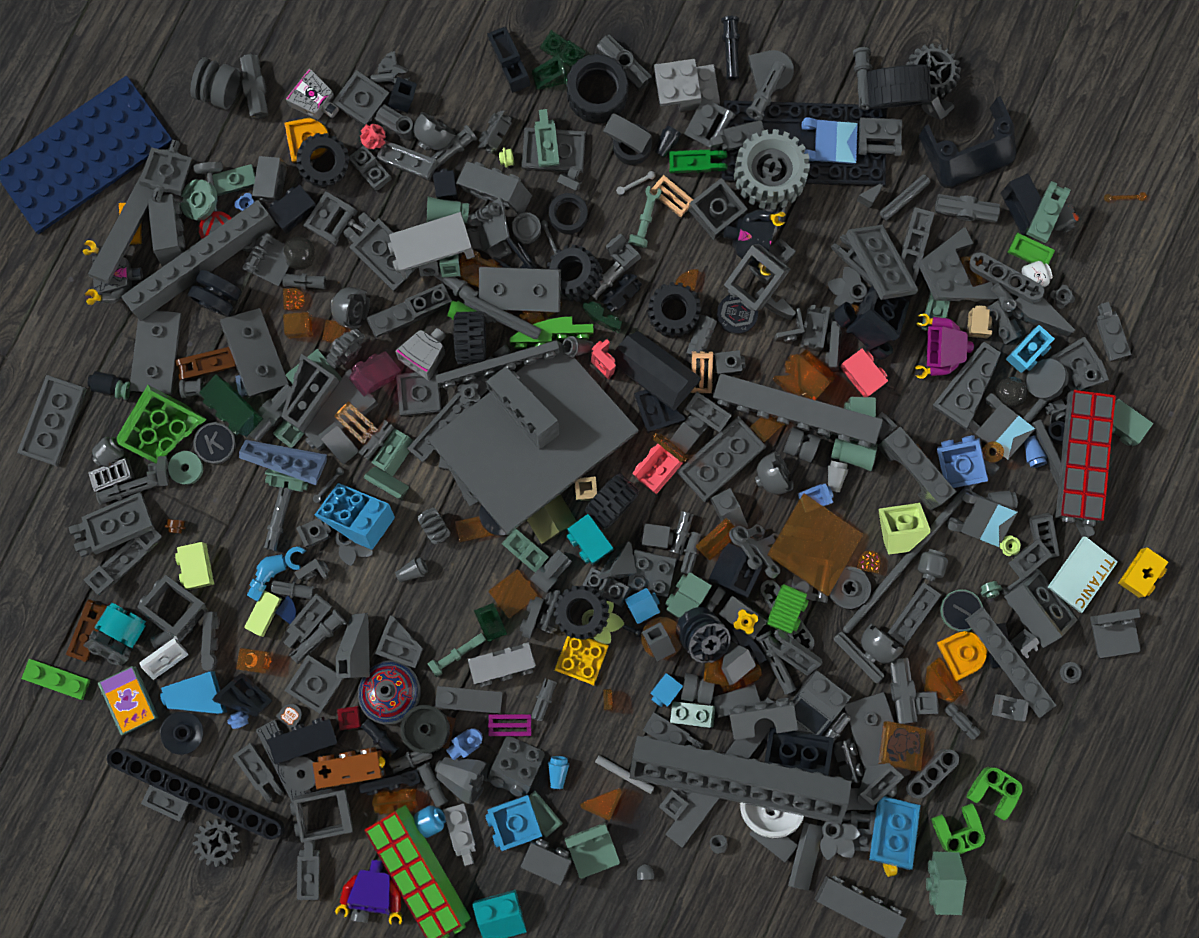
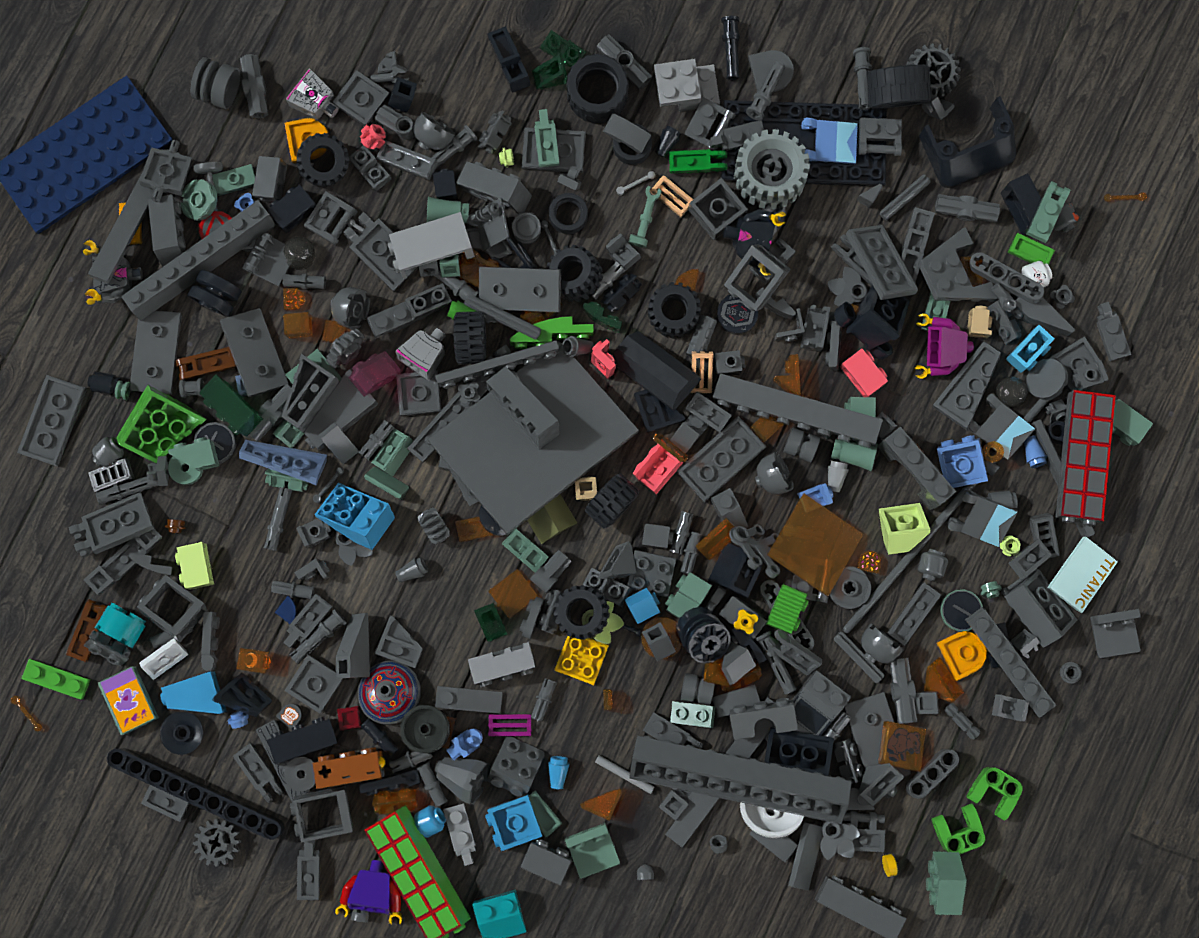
yellowish green slope [244,590,282,637] -> none
dark azure piece [247,546,307,601] -> none
clear orange tile [334,401,378,444] -> none
sand green piece [427,633,486,678] -> none
teal brick [567,514,613,566] -> none
dark azure brick [650,673,683,707] -> none
clear orange slope [796,349,837,400] -> none
dark azure tile [869,796,921,870] -> none
yellow brick [1118,547,1168,598] -> none
none -> clear orange hinge [11,696,42,732]
none -> dark grey slope [129,553,172,576]
none -> sand green slope [168,437,219,471]

